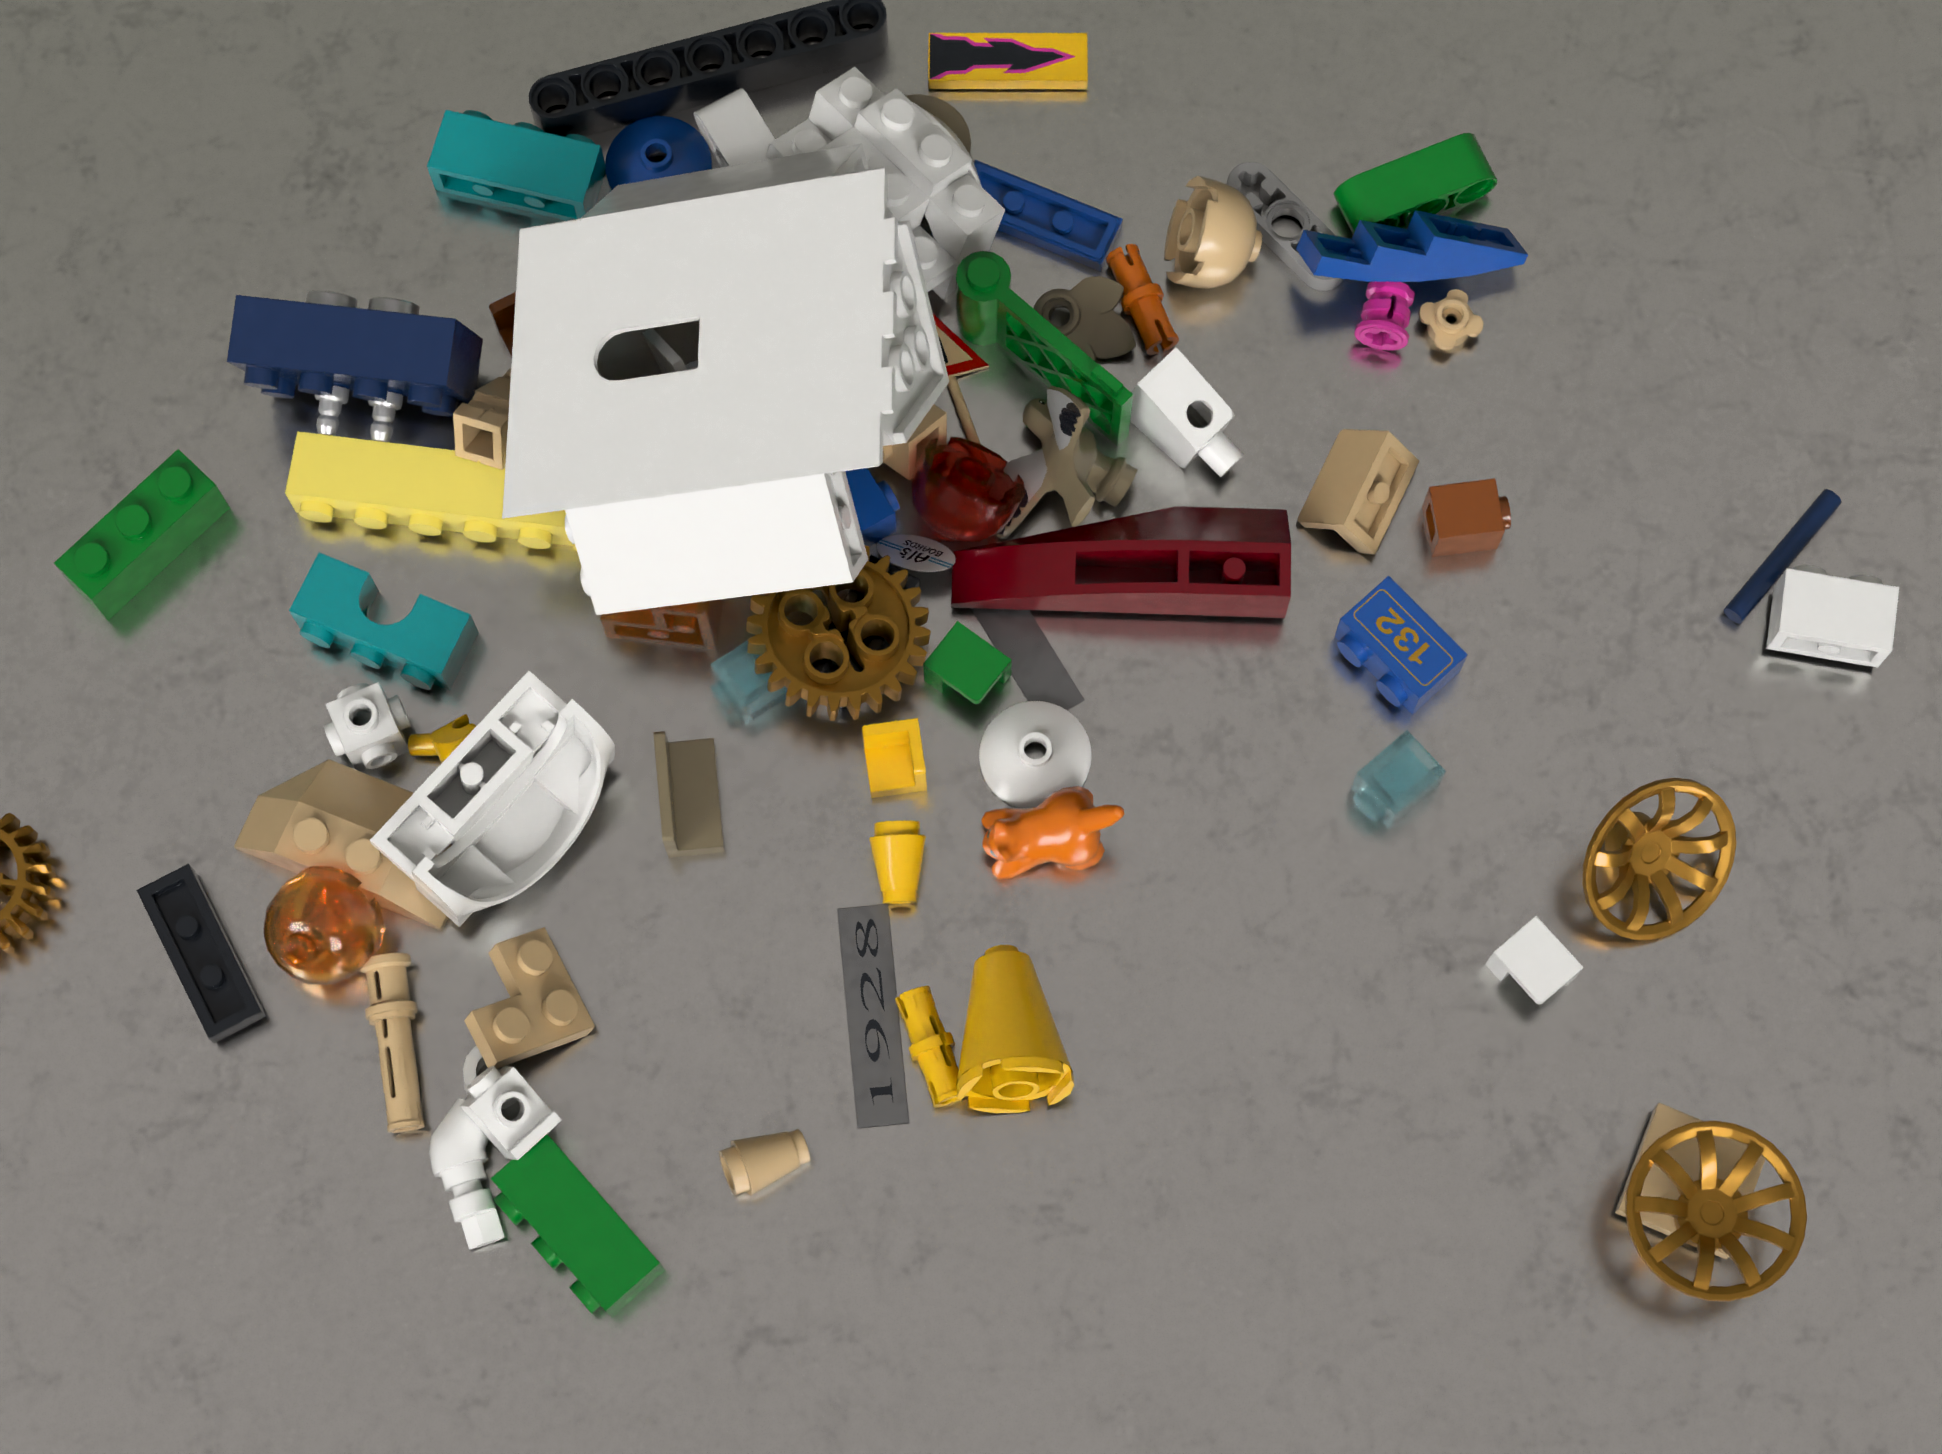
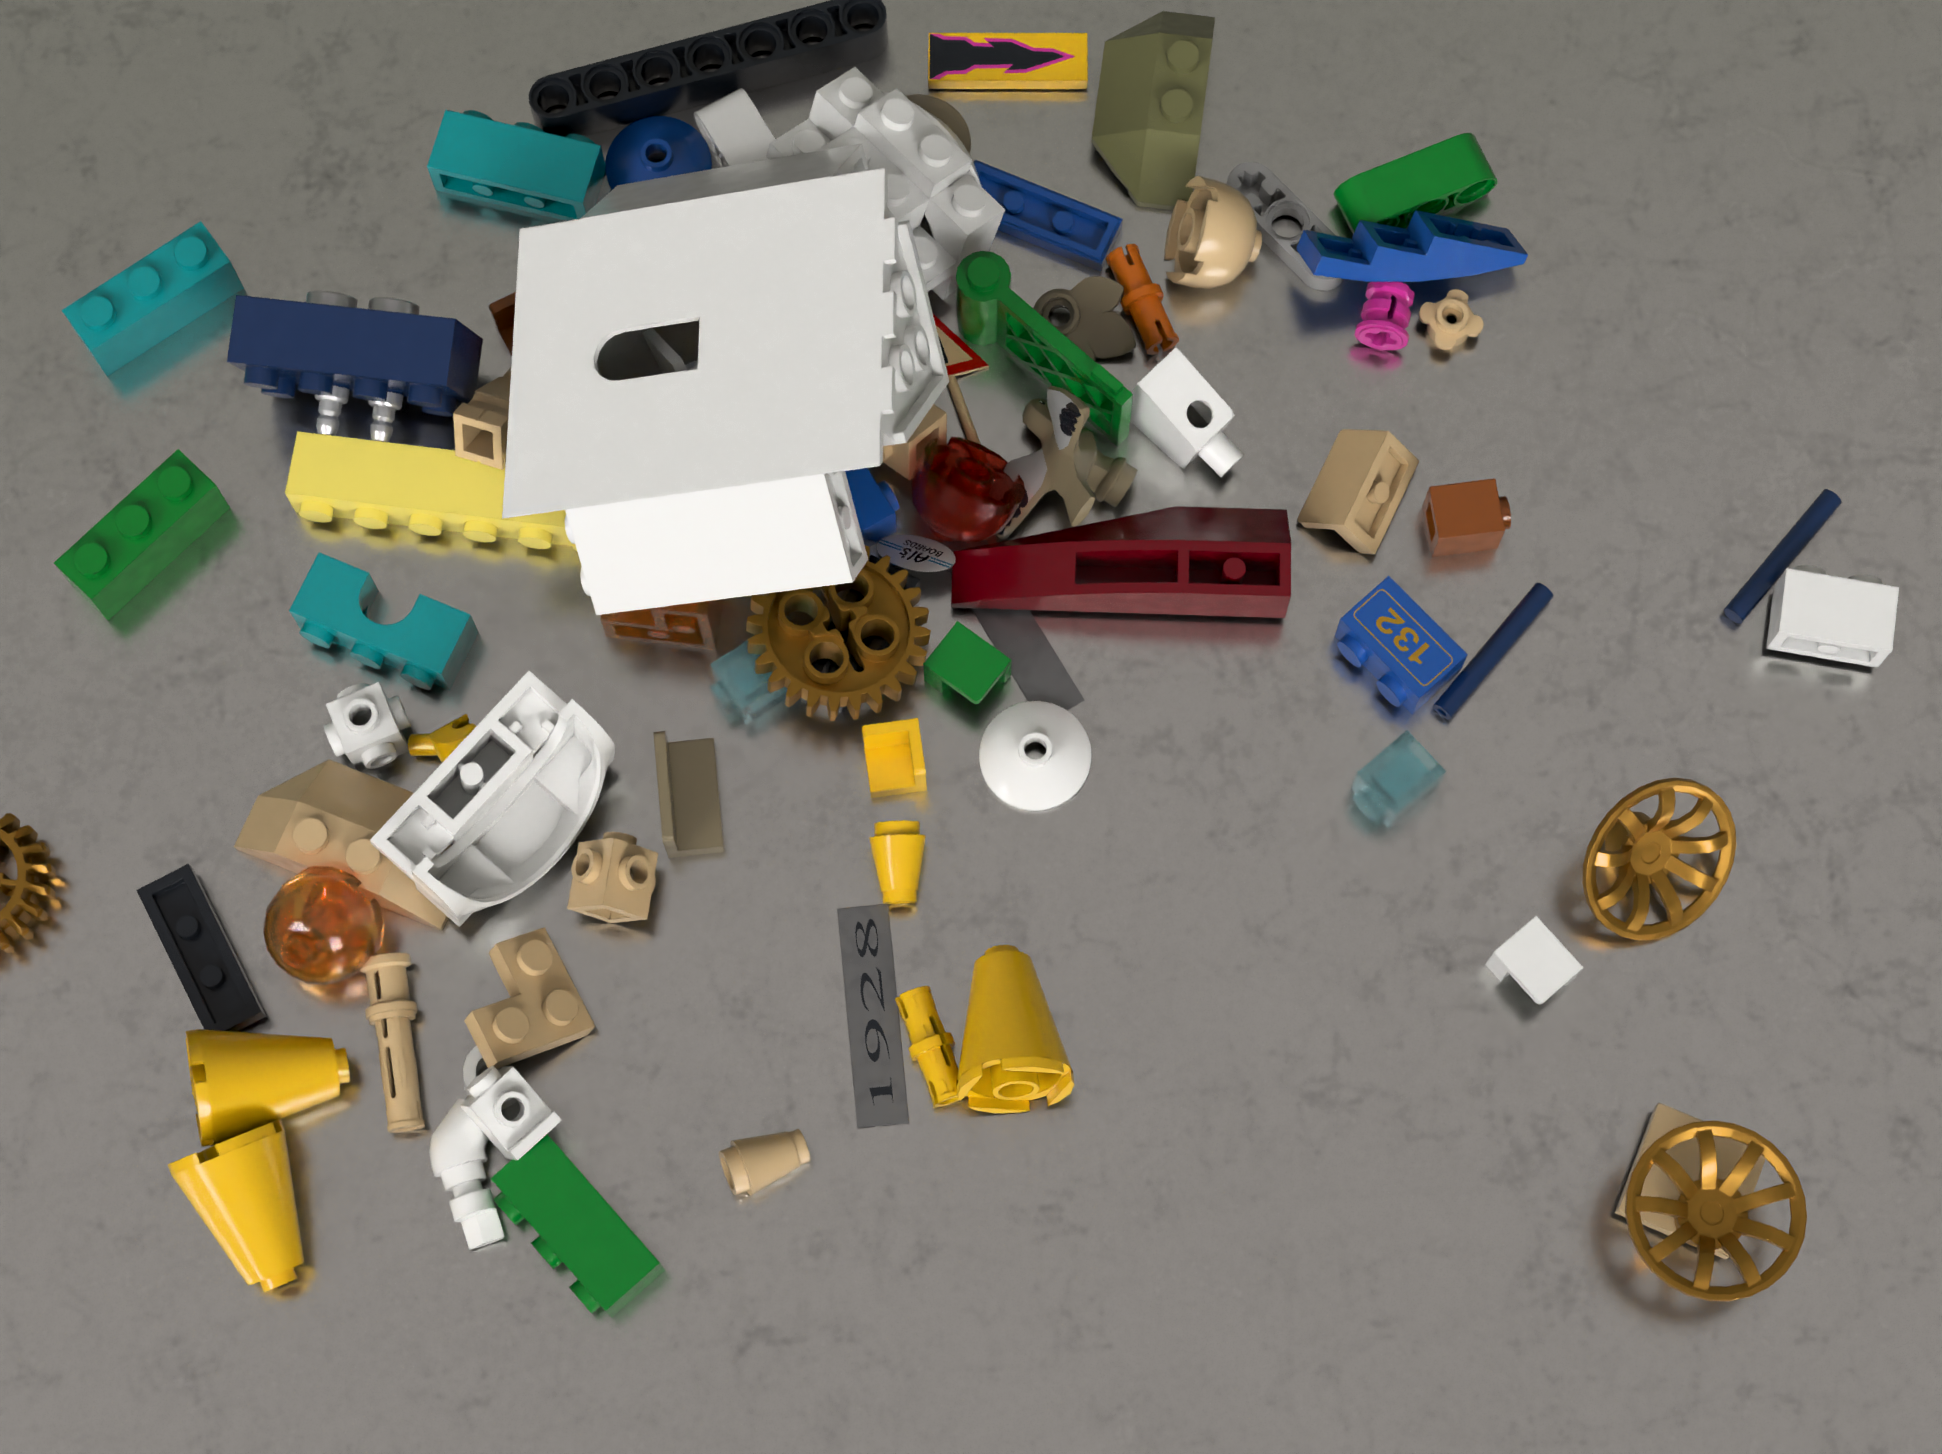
orange animal [981,786,1124,880] -> none
none -> teal brick [62,221,244,377]
none -> yellow cone [168,1120,304,1292]
none -> yellow cone [185,1029,350,1147]
none -> tan brick [567,832,658,923]
none -> olive wedge [1091,11,1215,211]
none -> dark blue piece [1433,583,1553,720]

